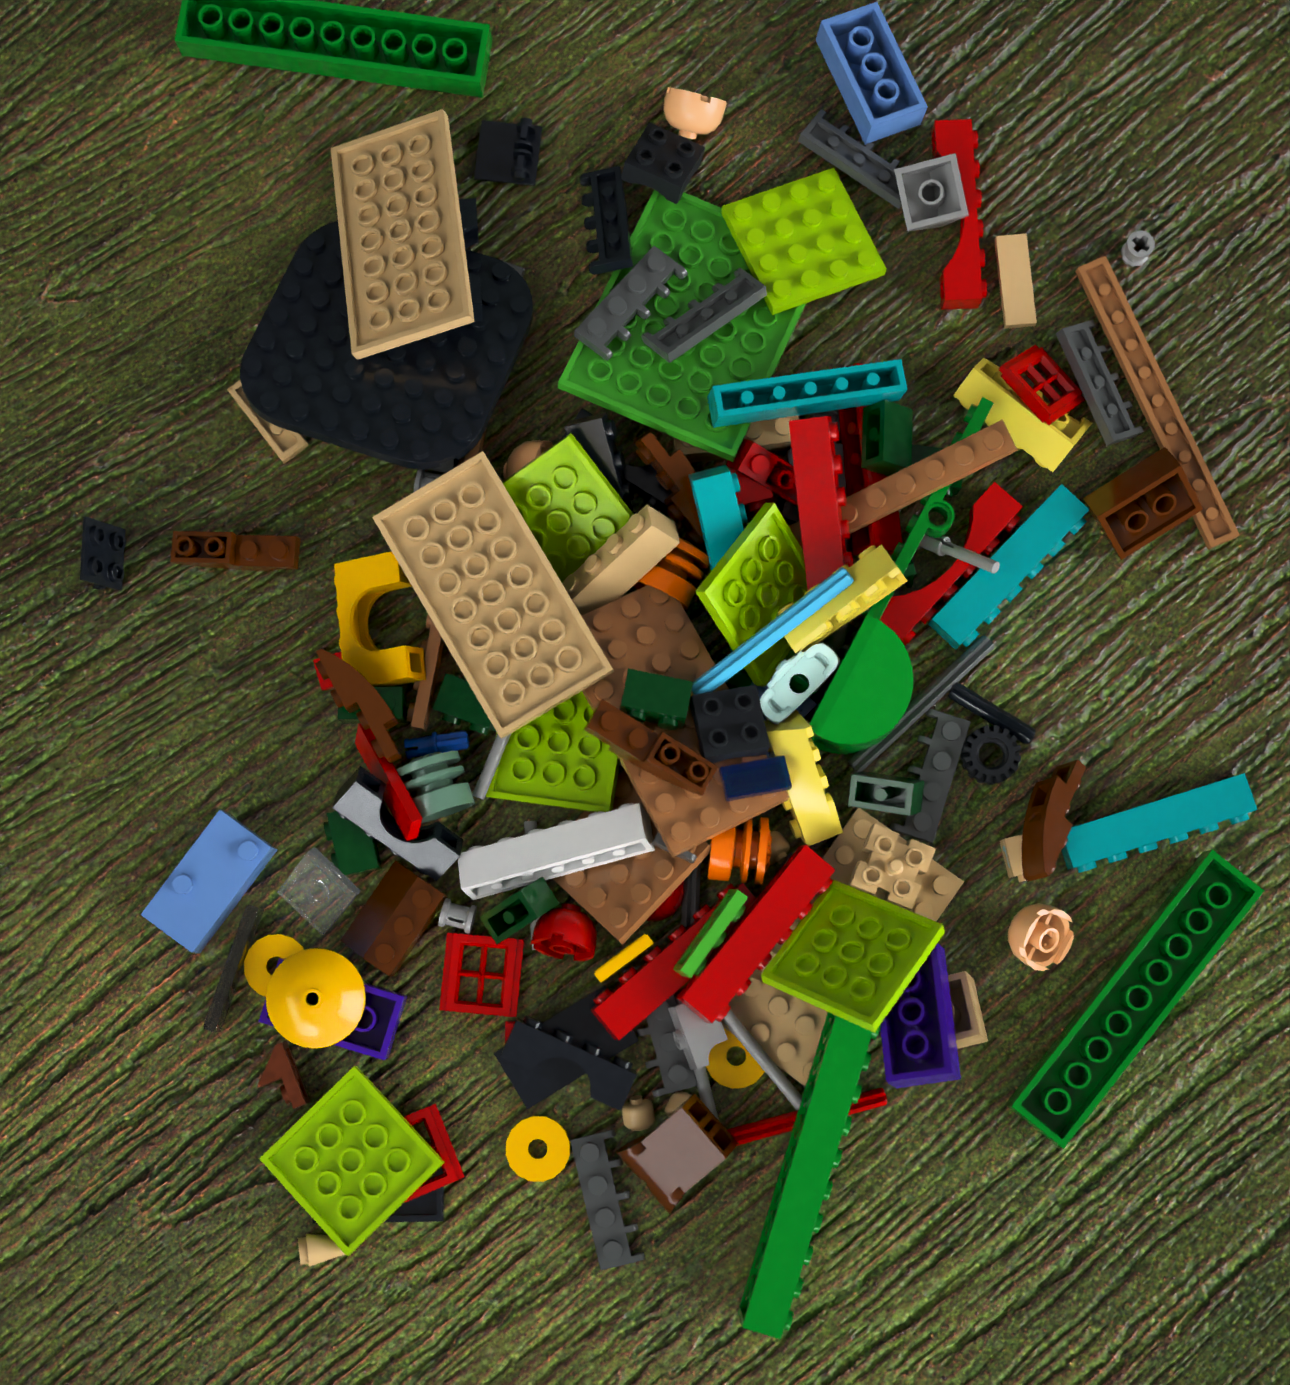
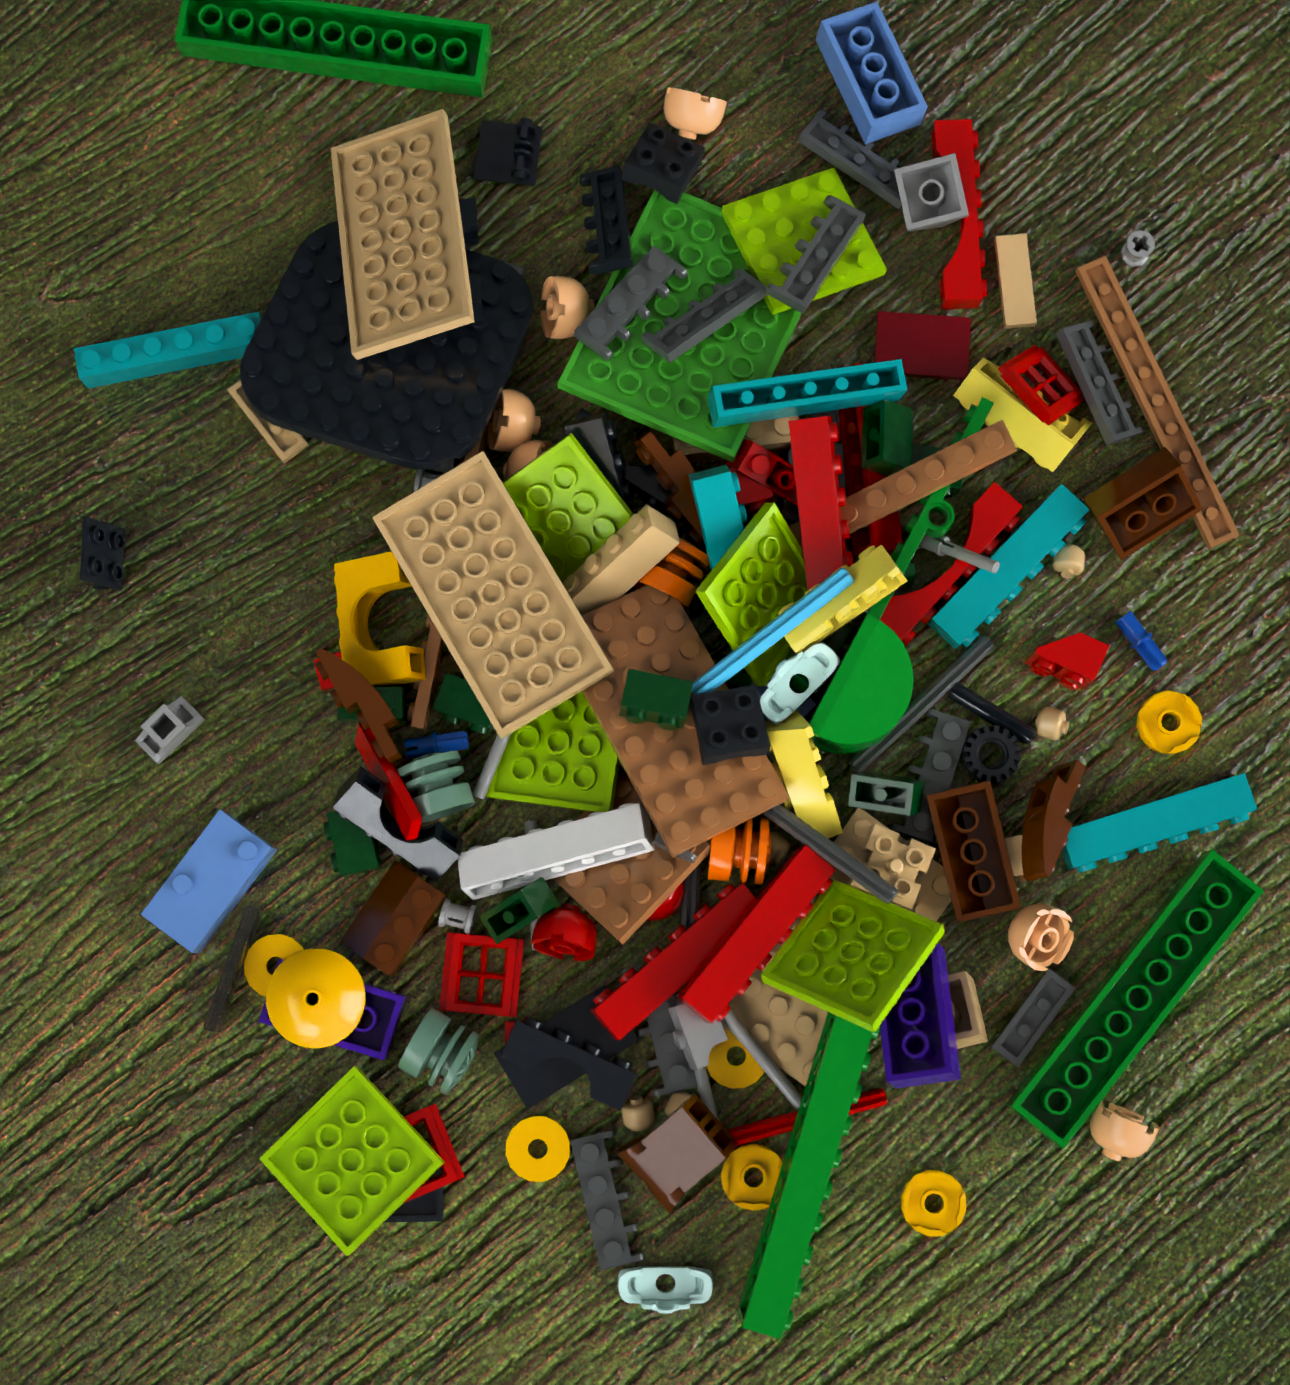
reddish brown slope [170,531,301,571] -> none
copper slope [257,1042,310,1109] -> none
clear tile [277,847,361,936] -> none
tan cone [298,1234,345,1267] -> none
reddish brown slope [584,699,718,796] -> none
yellow tile [594,934,654,983] -> none
bright green plate [673,889,748,978] -> none
clear blue tile [719,755,792,802] -> none
none -> teal brick [73,312,262,389]
none -> light grey brick [135,696,205,764]
none -> sand green wheel [398,1008,481,1095]
none -> light nougat cylinder [487,388,540,452]
none -> light nougat cylinder [540,276,594,339]
none -> light aqua piece [618,1266,714,1314]
none -> yellow tile [721,1143,782,1211]
none -> dark grey axle [762,804,898,904]
none -> dark grey hinge [766,195,866,314]
none -> dark red tile [874,311,971,381]
none -> yellow tile [901,1170,966,1236]
none -> reddish brown slope [926,781,1021,923]
none -> dark grey plate [990,969,1076,1067]
none -> red slope [1024,632,1110,691]
none -> tan piece [1035,706,1069,741]
none -> tan piece [1052,544,1085,578]
none -> light nougat cylinder [1090,1100,1160,1161]
none -> blue axle [1115,611,1167,671]
none -> yellow tile [1137,690,1202,754]

